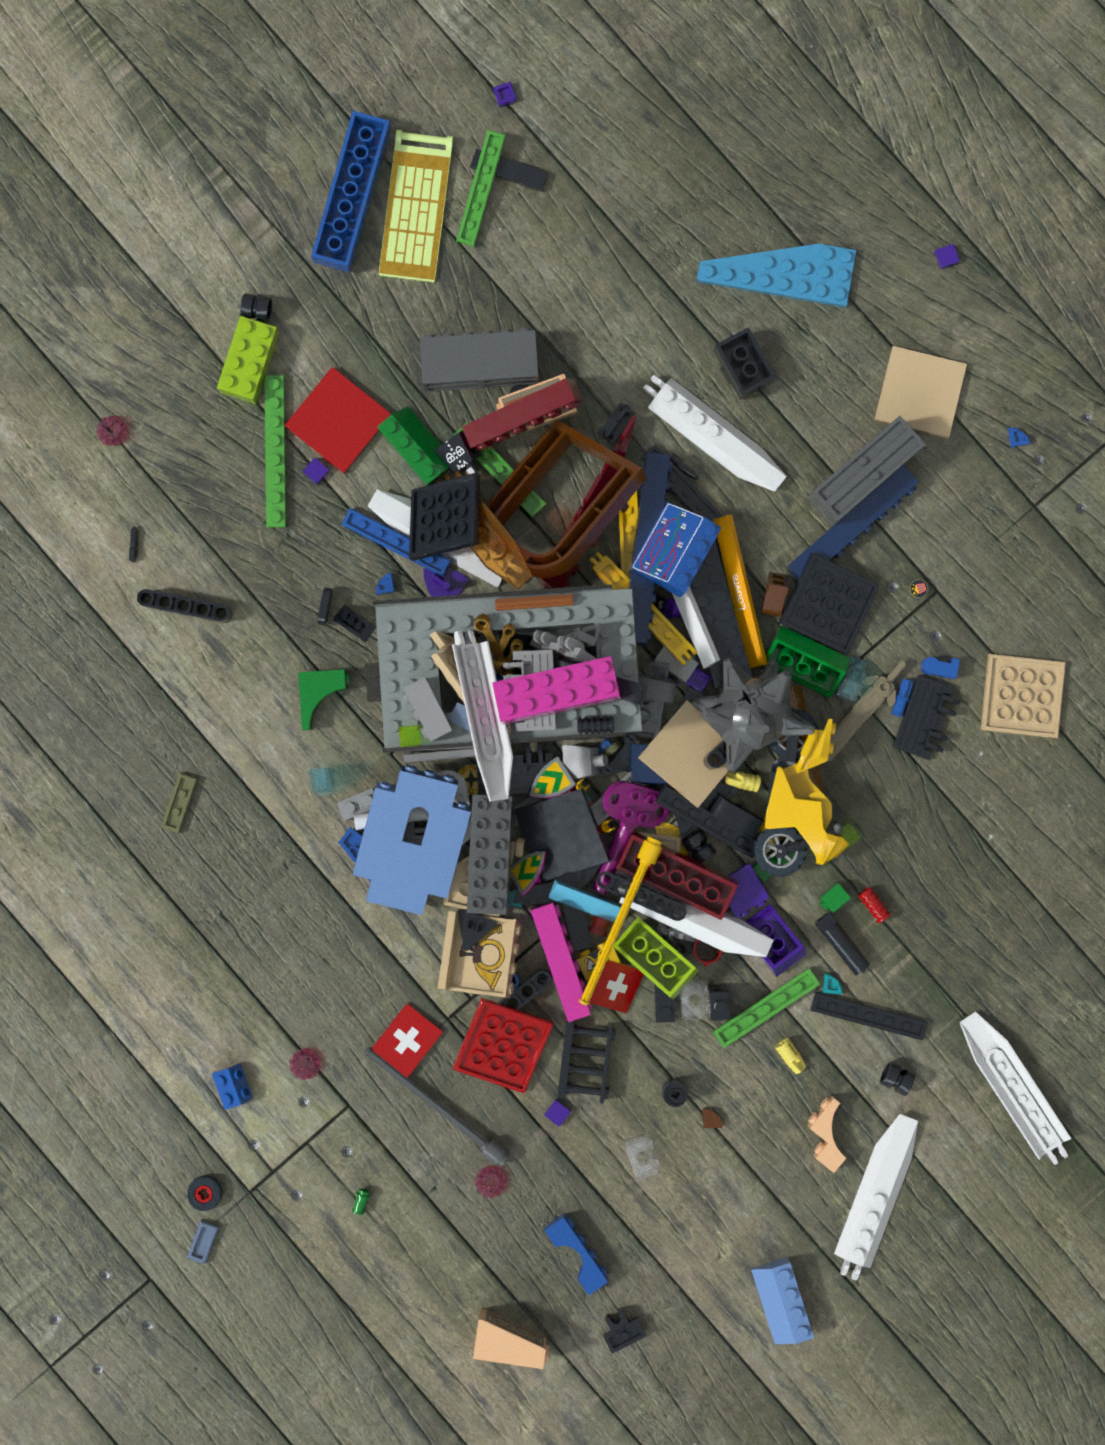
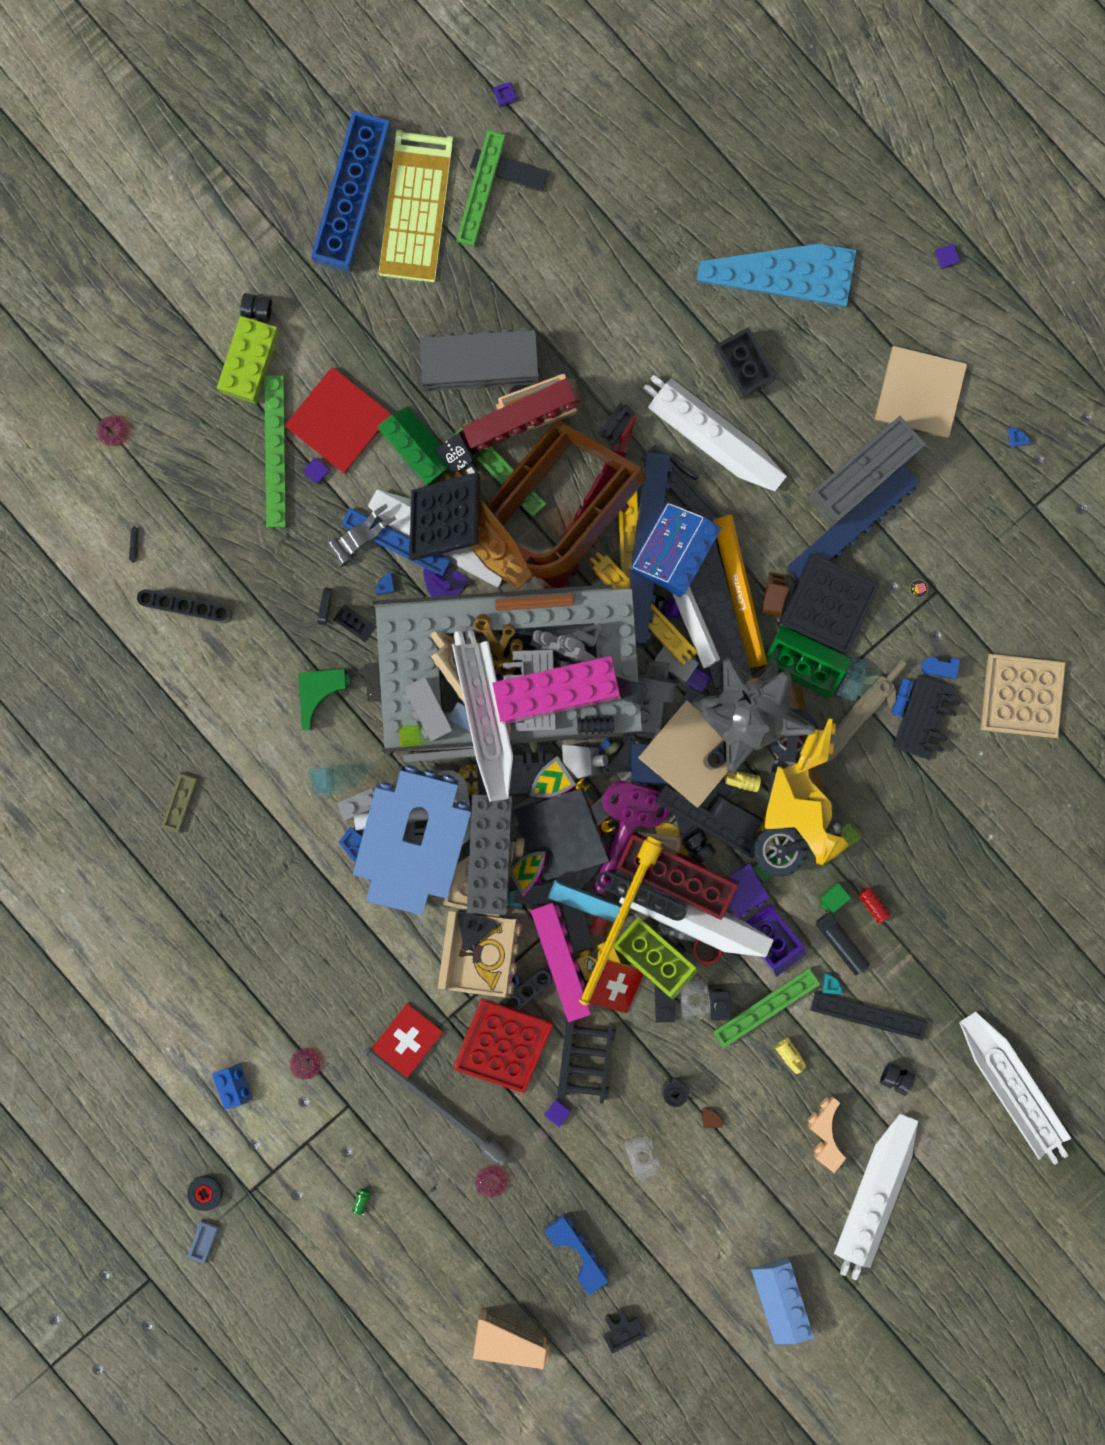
none -> dark grey flag [327,504,396,567]

